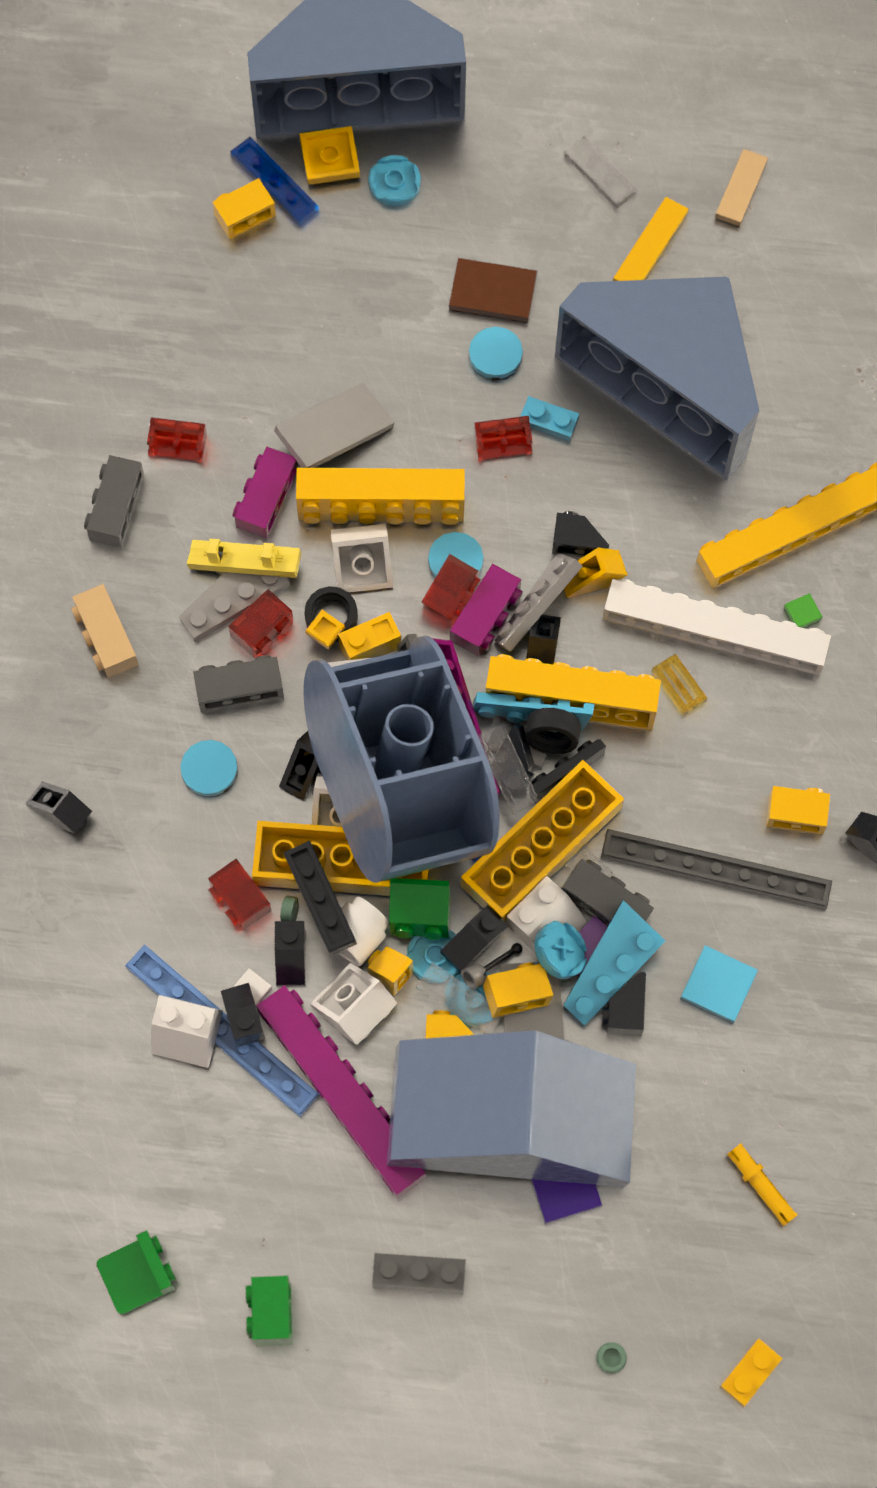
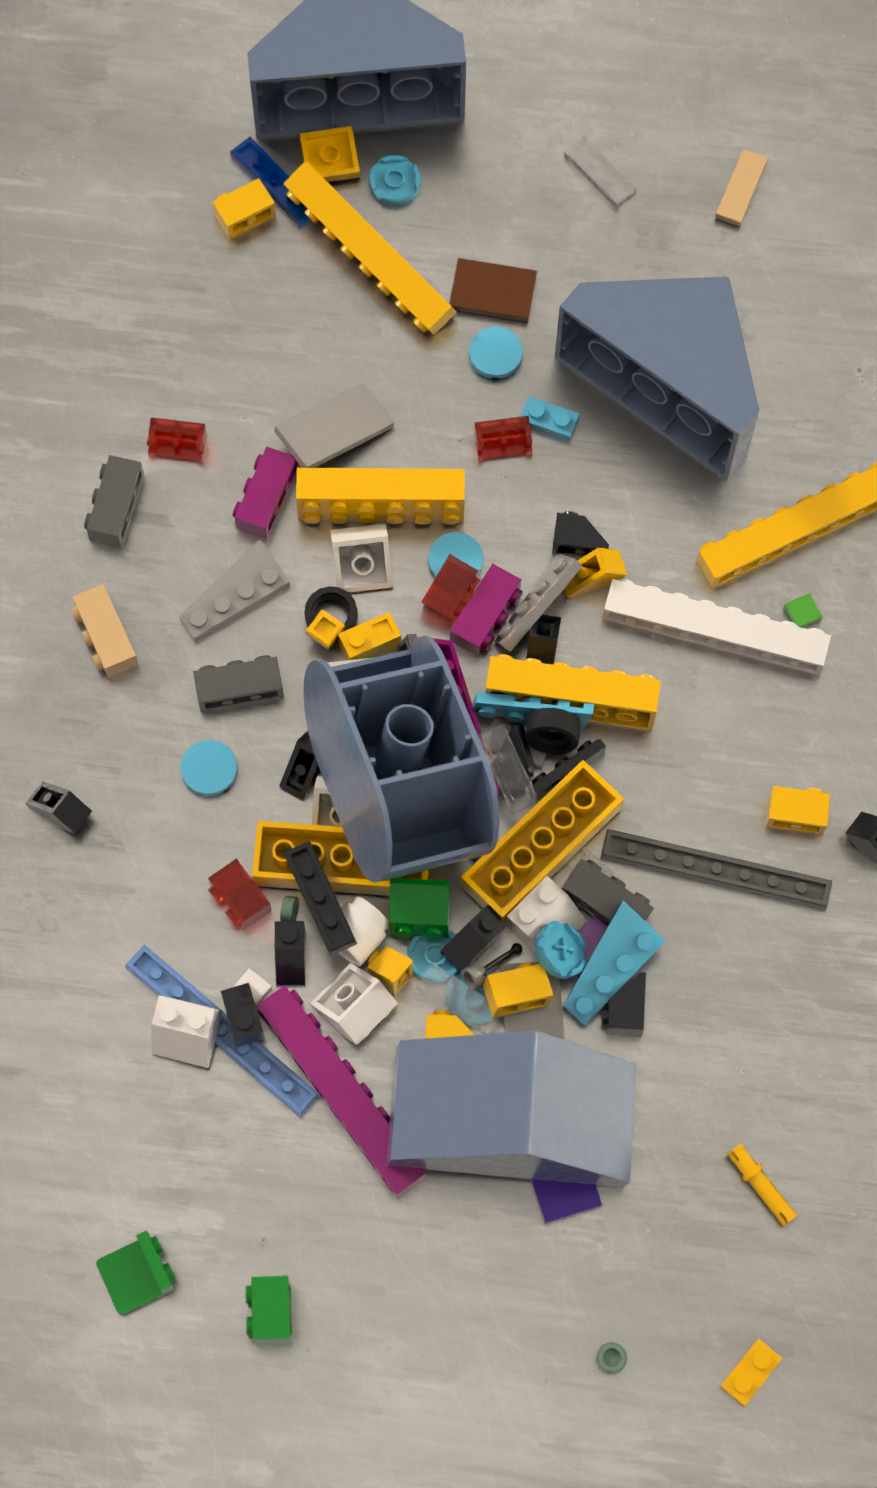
light yellow hinge [187,539,302,578] -> none
clear red brick [228,589,293,658] -> none
dark grey brick [372,1253,466,1295] -> none
yellow tile [613,197,689,281] -> none
clear yellow tile [652,654,707,716] -> none
medium azure tile [680,945,758,1024] -> none
none -> yellow brick [283,161,457,335]

